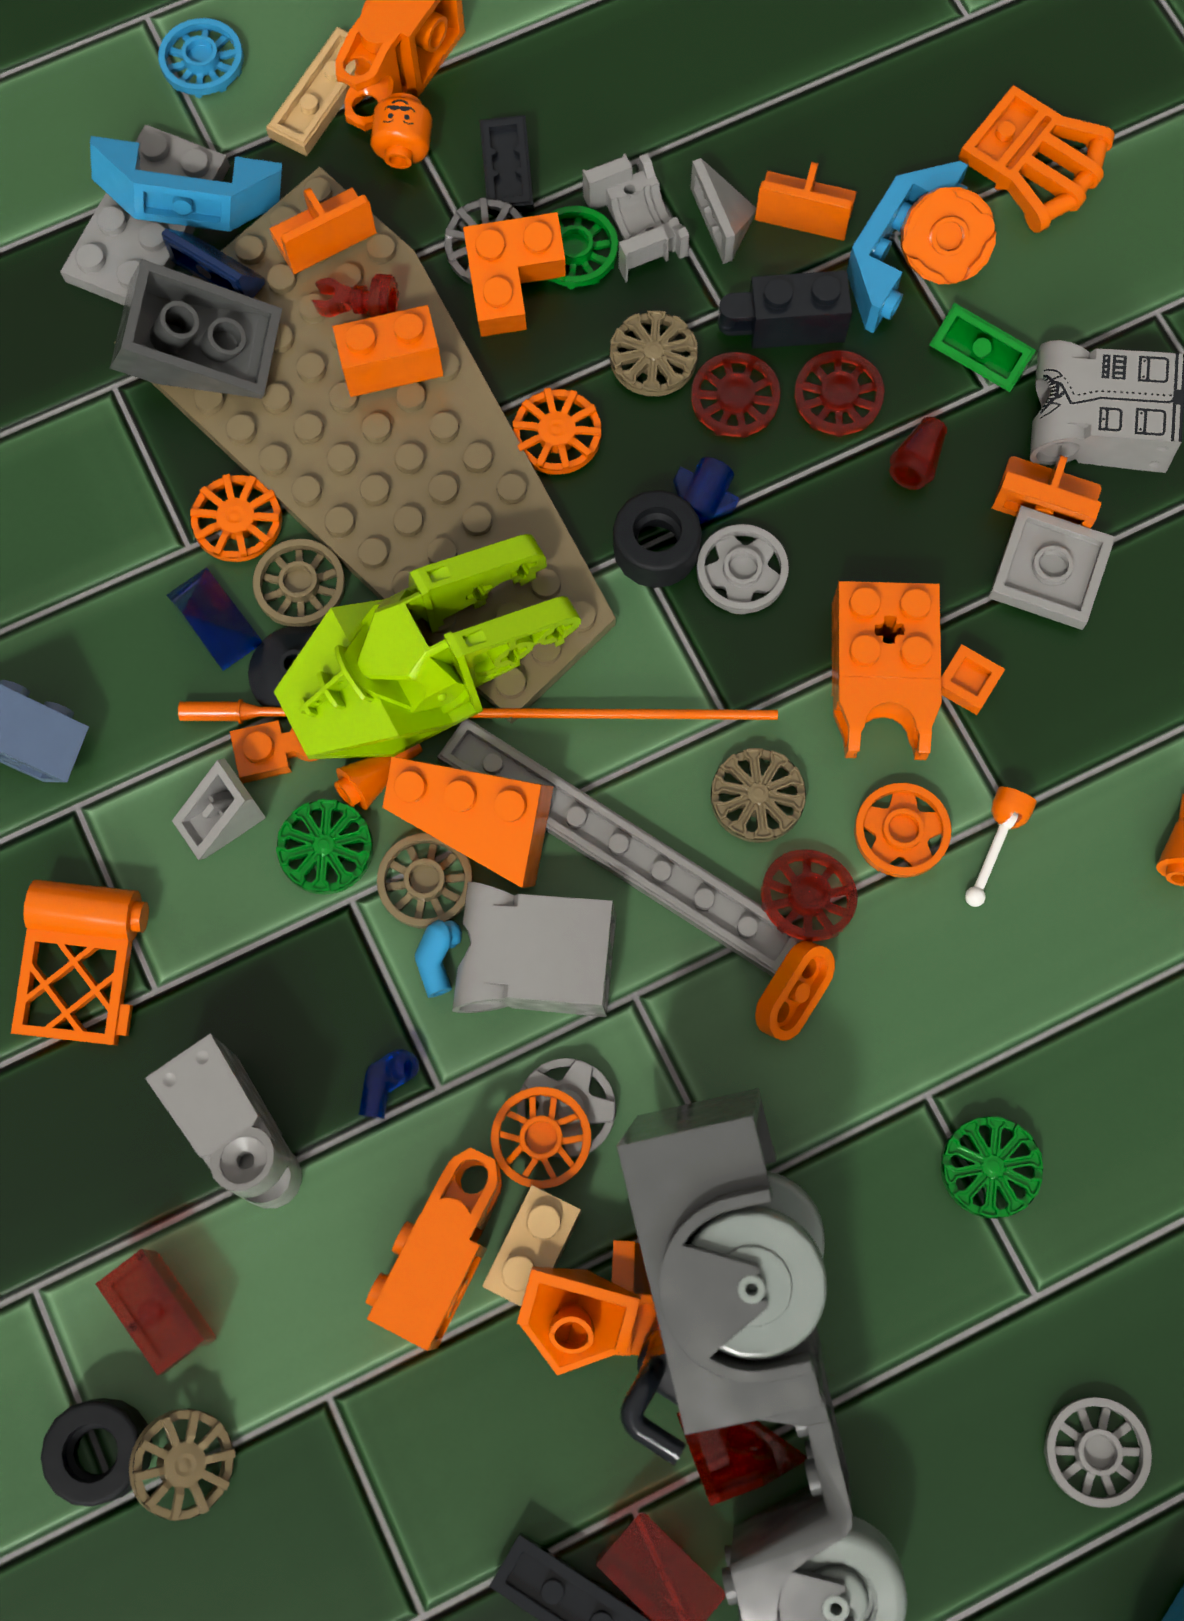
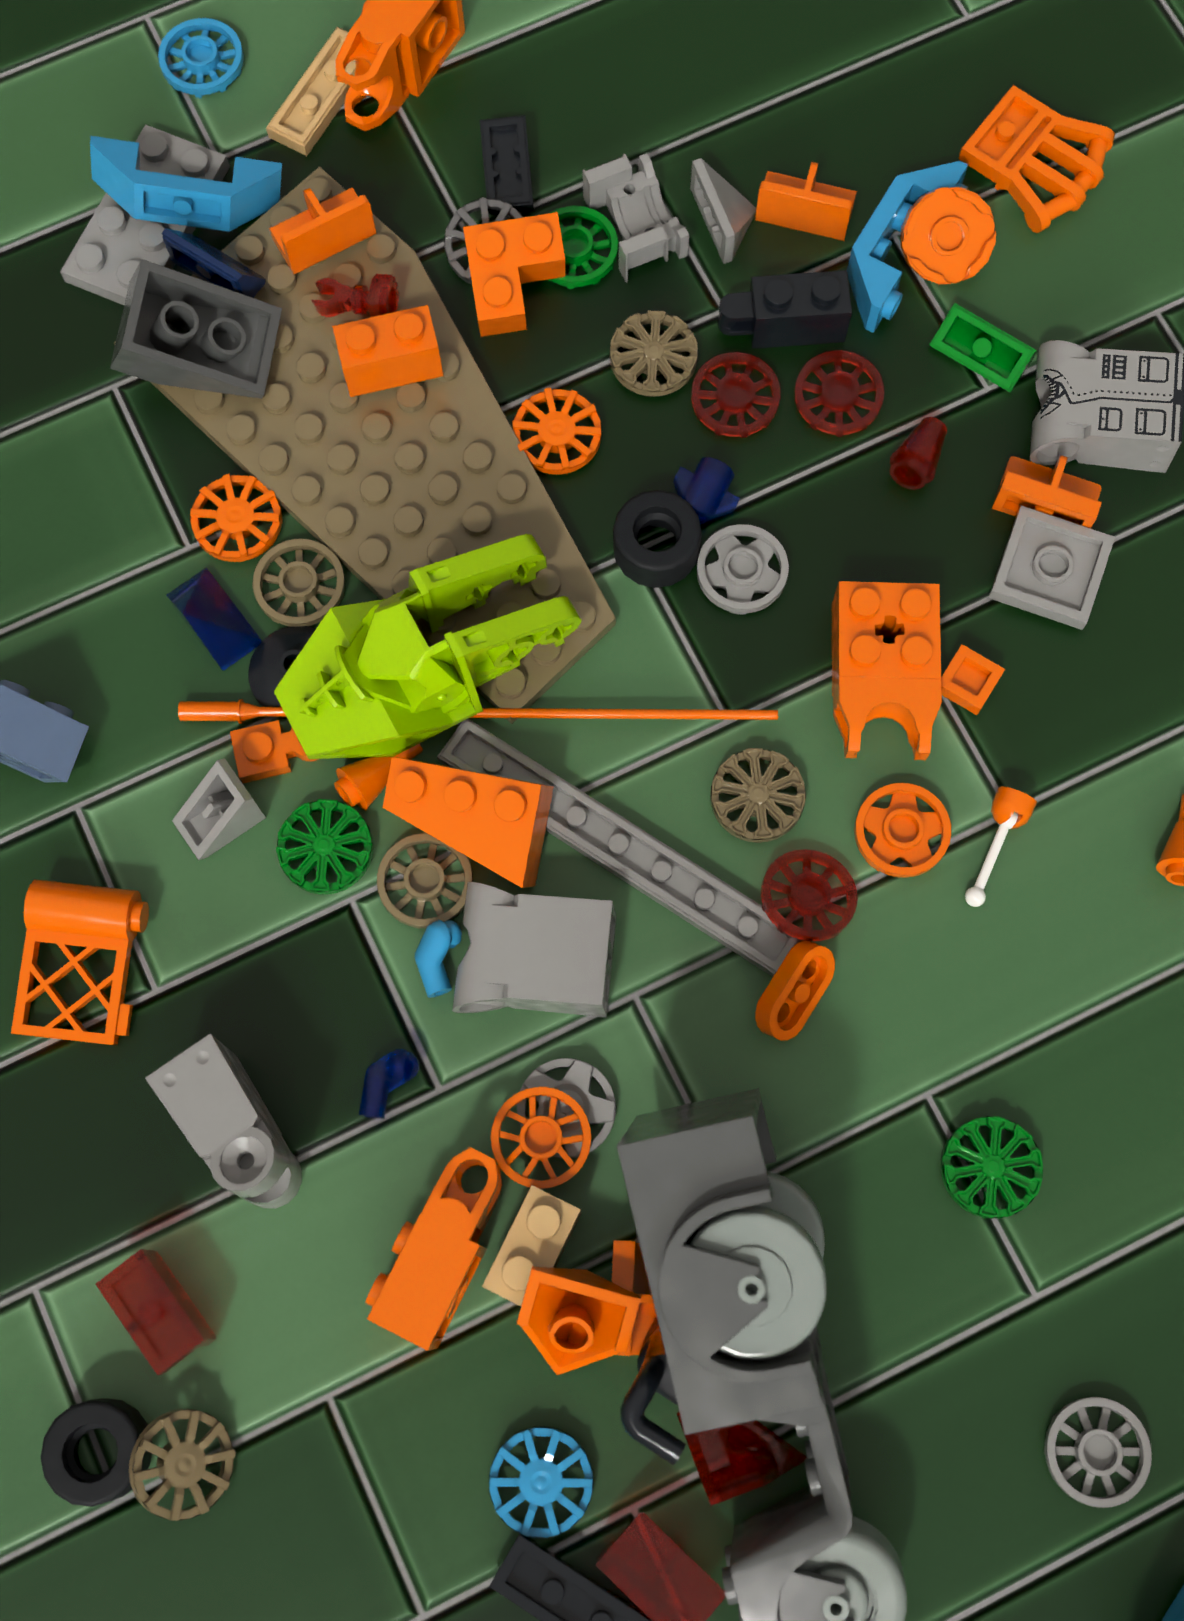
orange head [370,93,432,169] -> none
none -> dark azure wheel [489,1426,593,1538]

